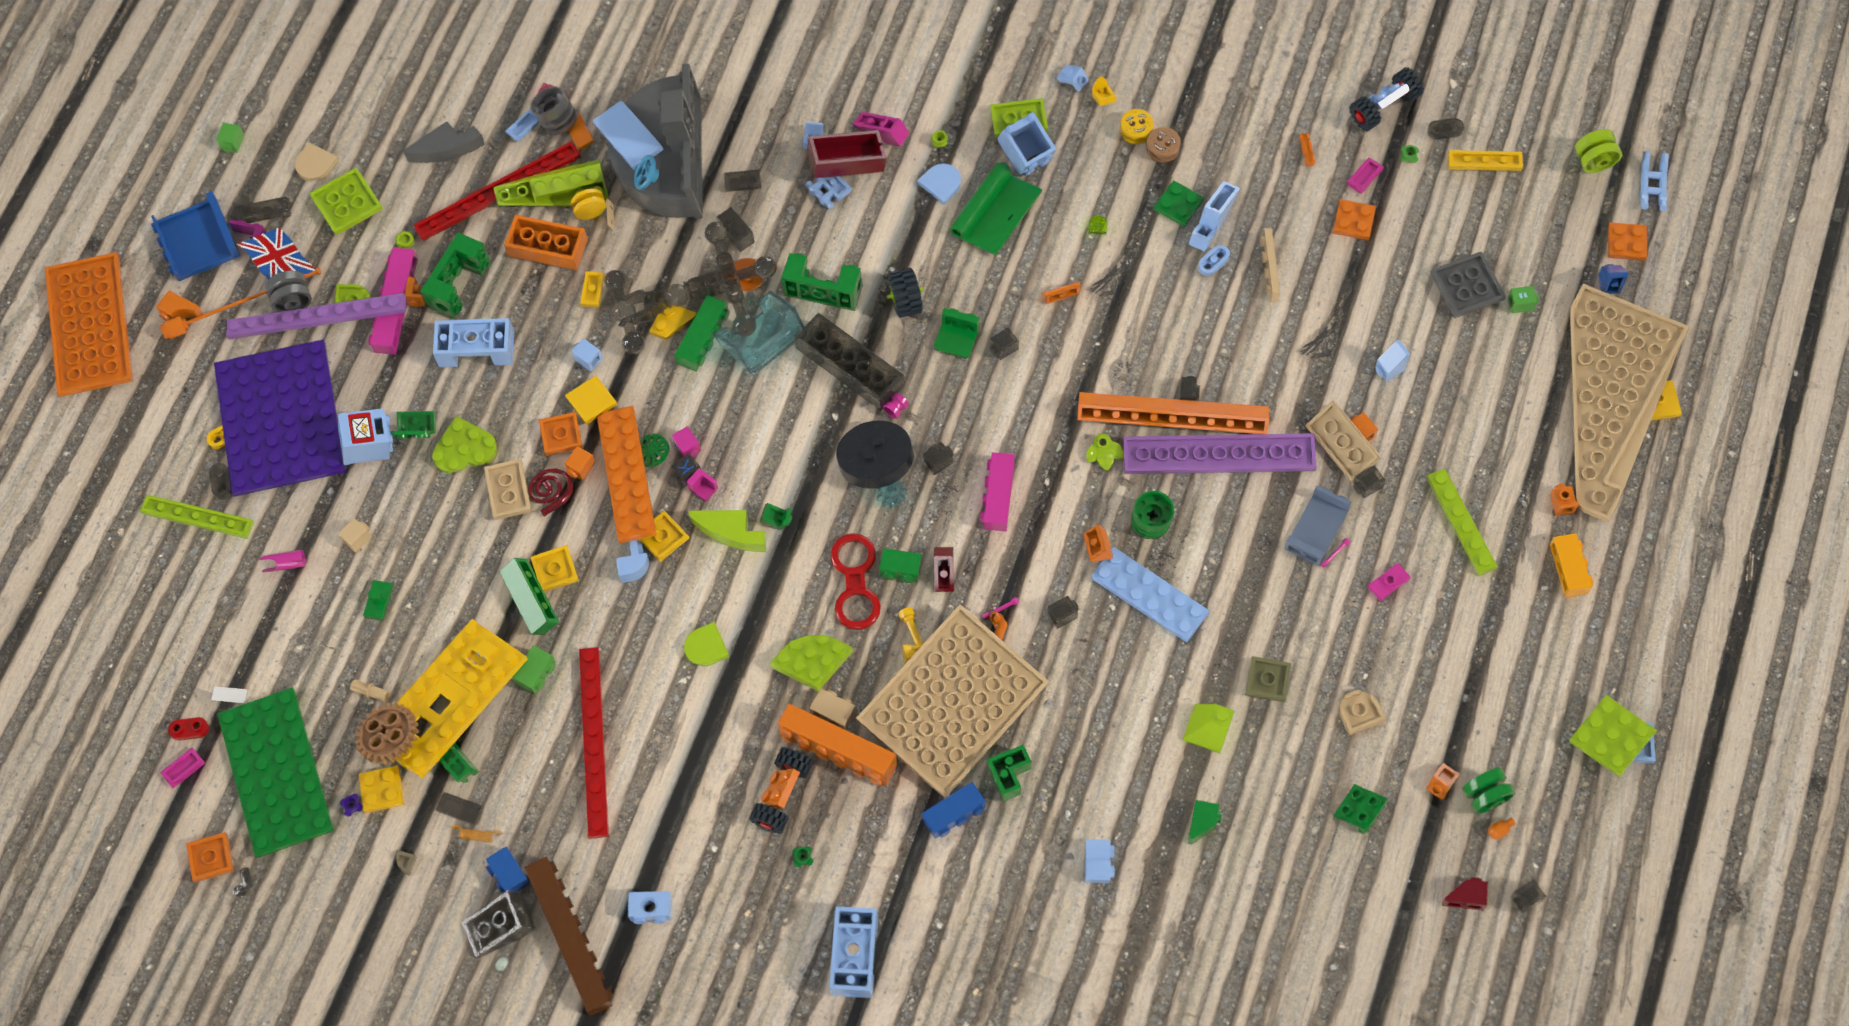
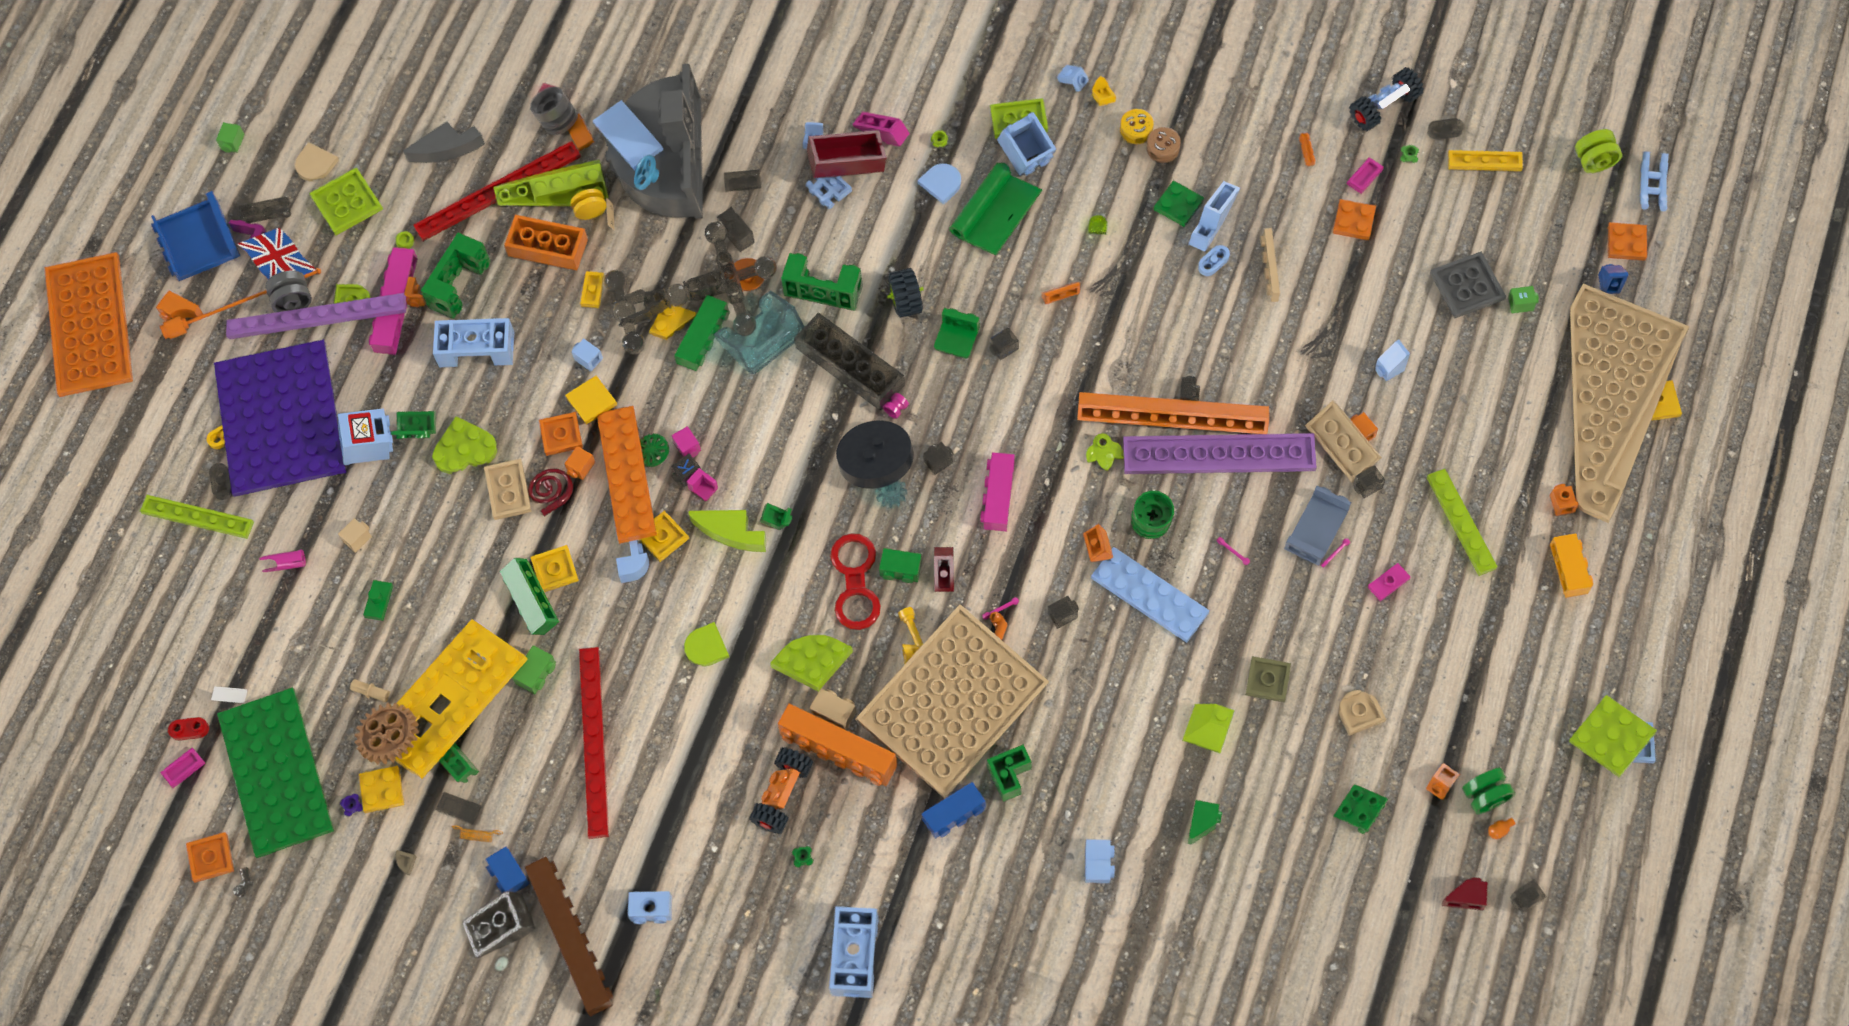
light blue tile [505,109,540,142] -> none
none -> dark pink hinge [1216,537,1250,565]

